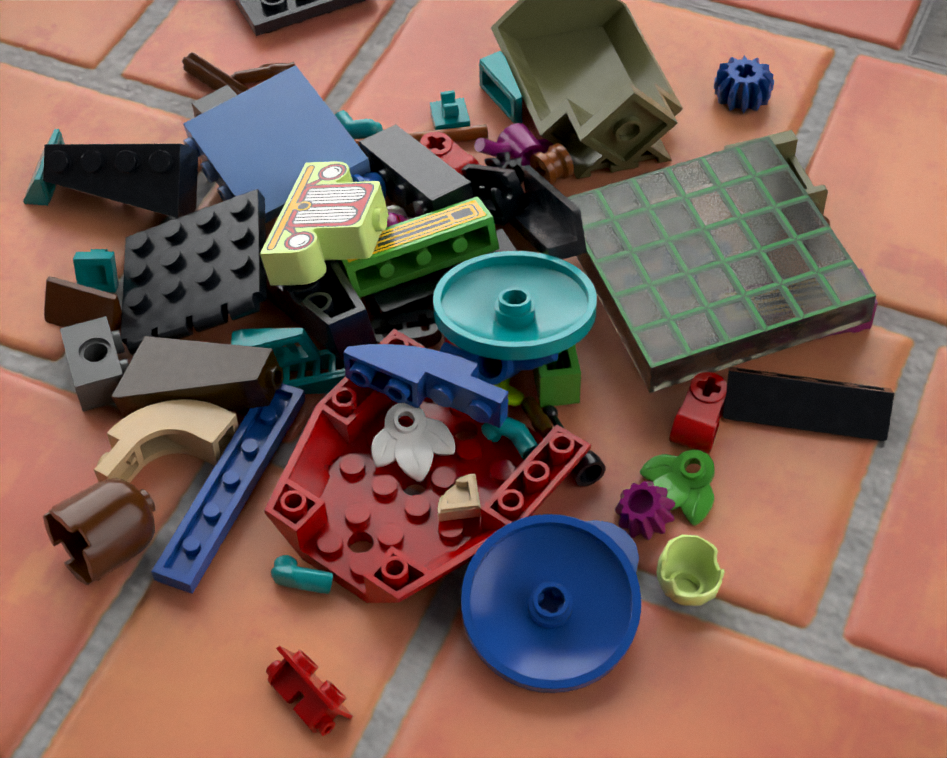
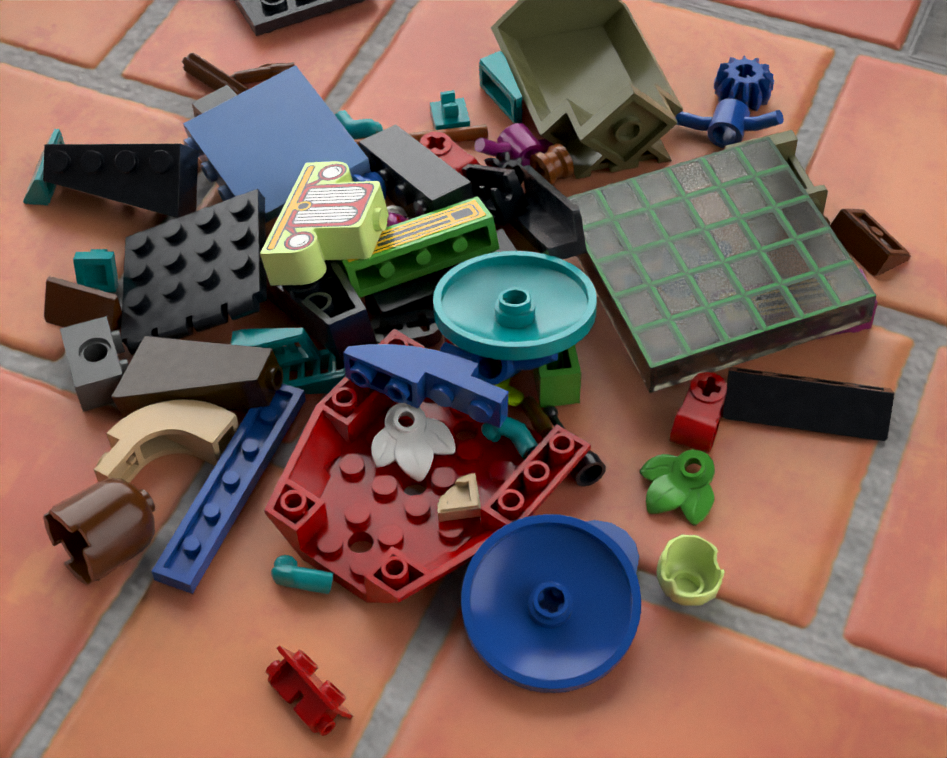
magenta piece [615,481,676,540] -> none
none -> blue piece [675,98,784,148]
none -> reddish brown slope [830,209,911,276]

